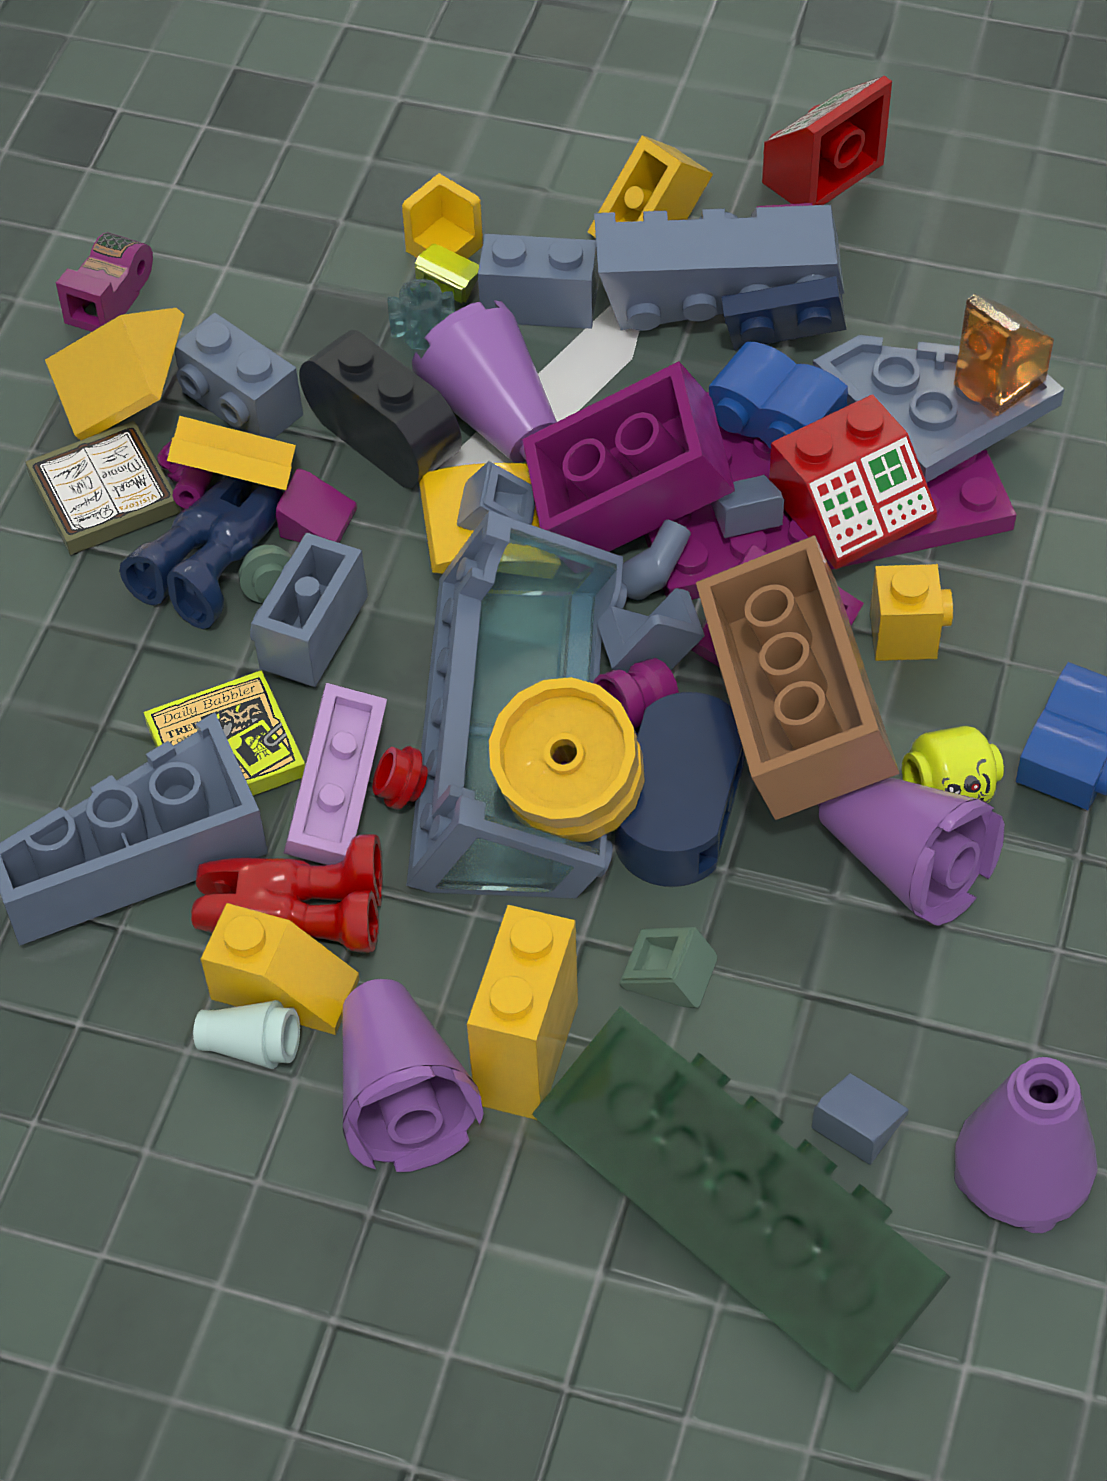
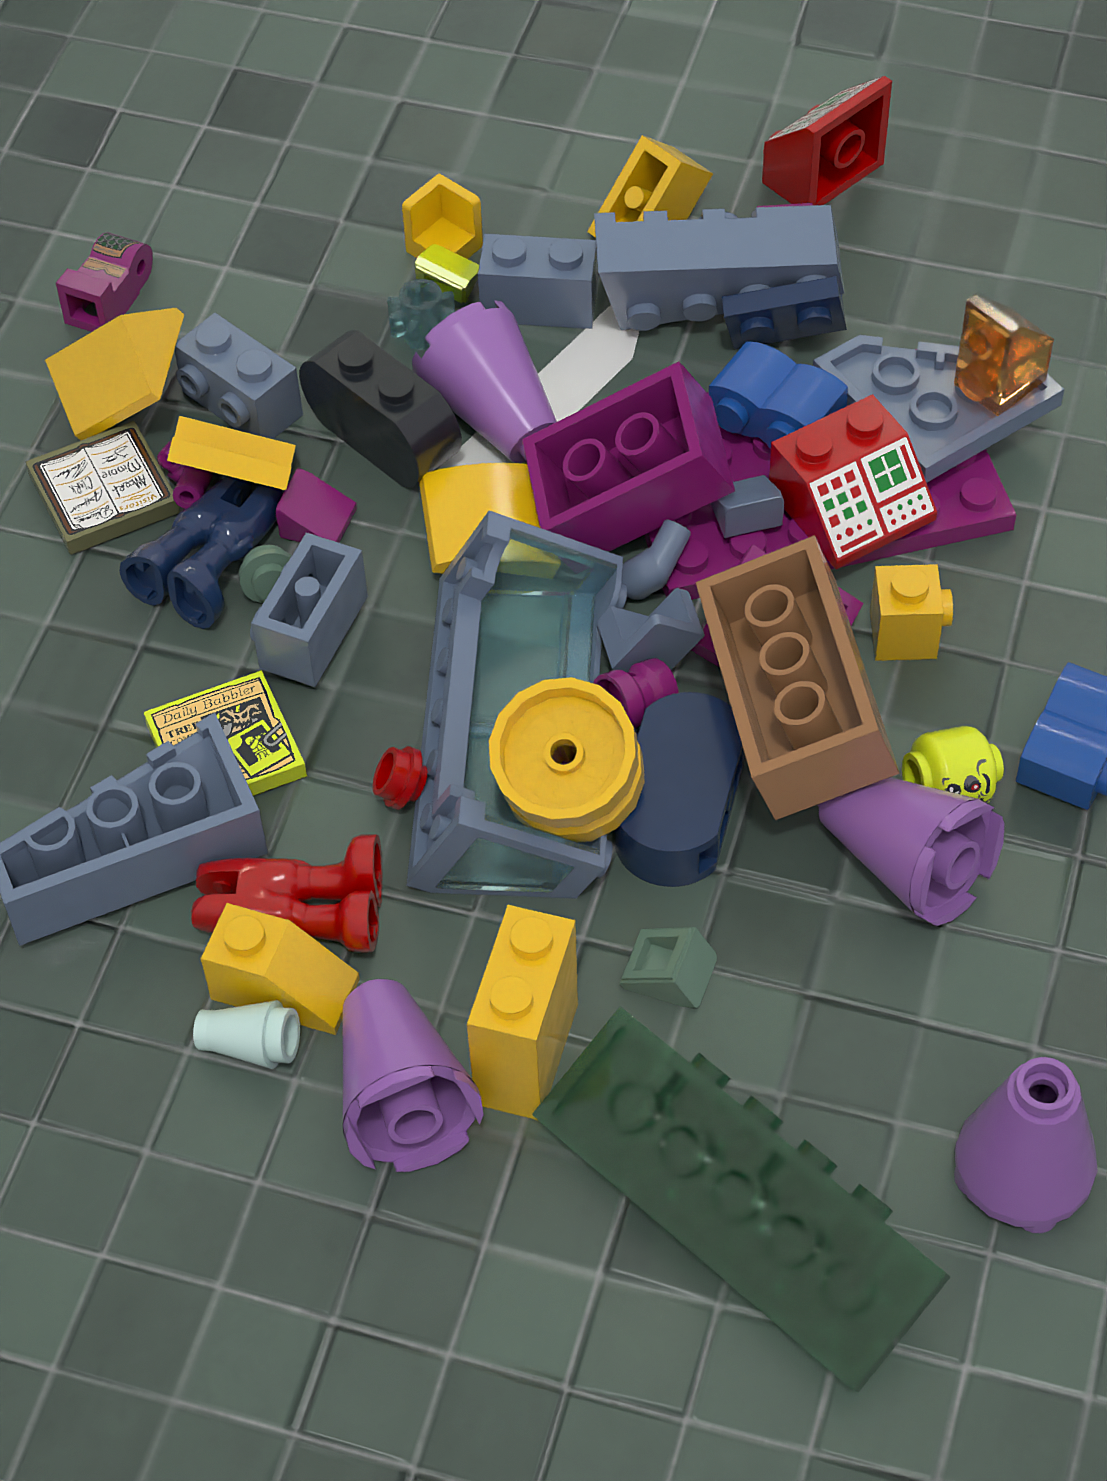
lavender plate [283,683,387,865] -> none
sand blue slope [457,461,535,538] -> none
sand blue slope [812,1073,909,1165] -> none

